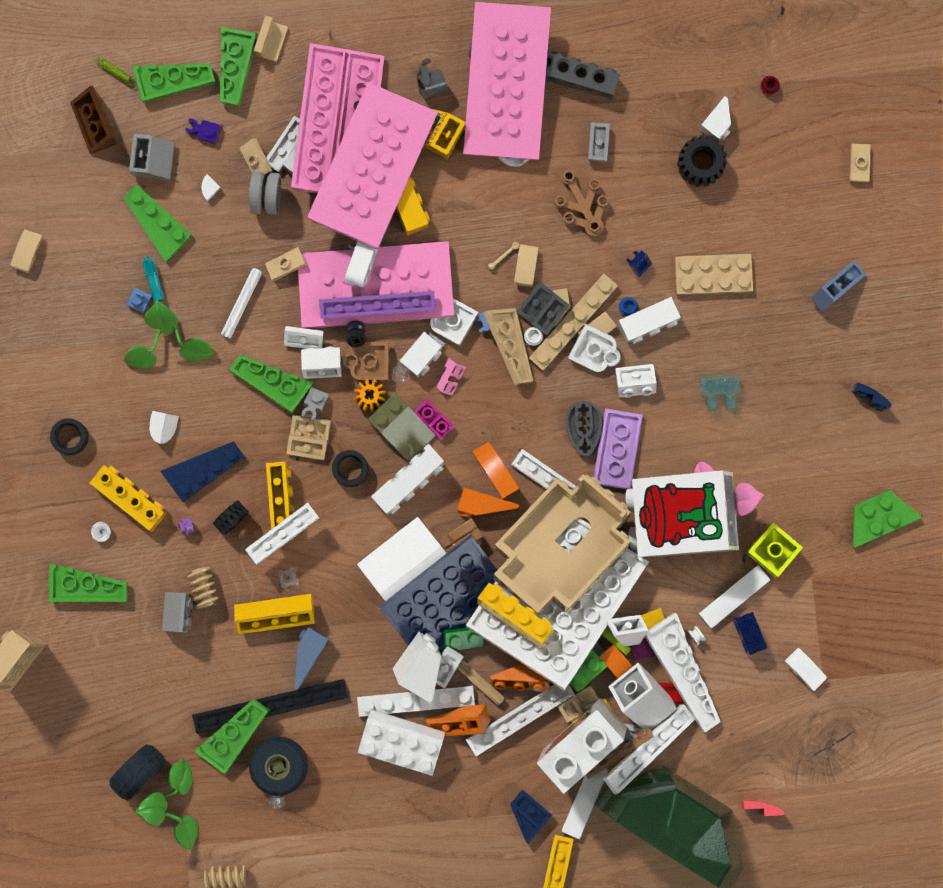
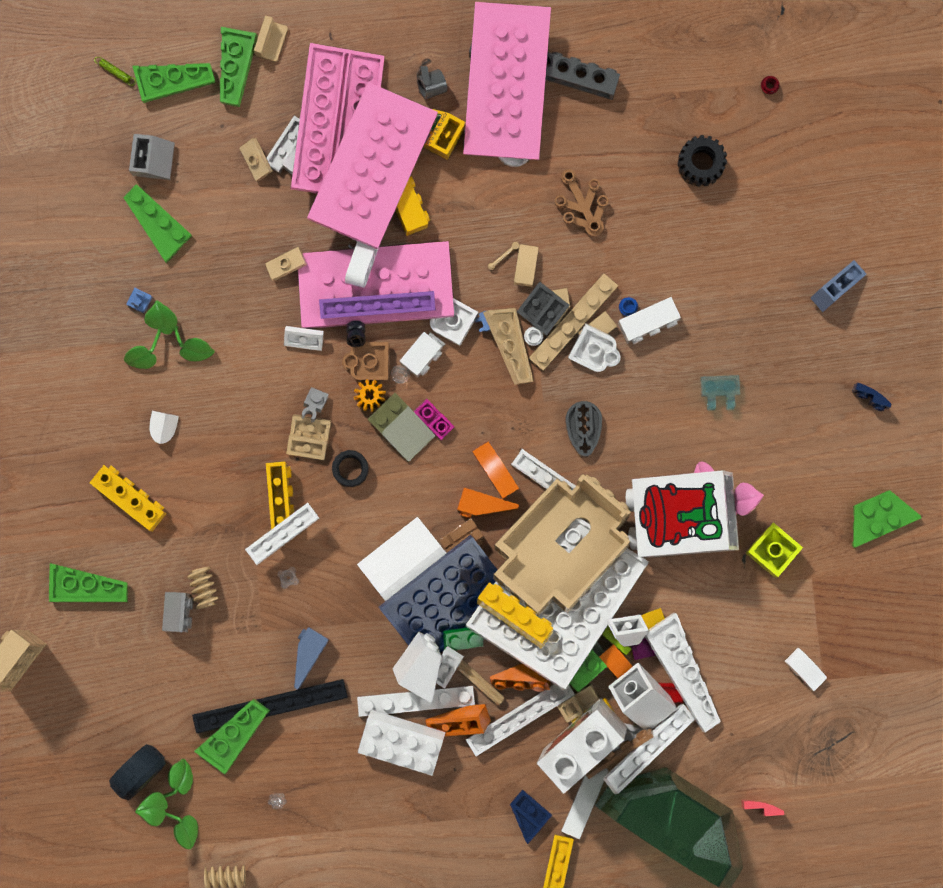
tan slope [10,229,43,273] -> none
black tyre [50,418,89,455] -> none
reddish brown slope [70,86,118,154] -> none
white tile [91,522,111,542] -> none
teal piece [142,257,165,302] -> none
dark blue wing [160,441,246,502] -> none
medium lavender plate [178,518,194,536] -> none
dark purple plate [185,119,221,145] -> none
white tile [202,174,221,201] -> none
black tyre [213,500,249,535] -> none
white axle [221,268,262,339] -> none
bright green wing [229,355,314,414] -> none
yellow brick [234,594,315,635] -> none
light grey wheel [249,171,281,216] -> none
black wheel [249,737,308,796] -> none
white brick [301,346,342,379] -> none
white wedge [371,444,444,515] -> none
bright pink piece [436,358,466,396] -> none
light grey plate [588,122,610,163] -> none
lavender tile [594,408,643,490] -> none
white bracket [615,364,657,398] -> none
clear blue tile [627,250,652,277] -> none
tan plate [675,254,753,295] -> none
white bush [688,626,706,646] -> none
white tile [698,565,770,629] -> none
white slope [699,96,731,141] -> none
clear blue brick [732,612,767,655] -> none
tan plate [849,144,871,183] -> none

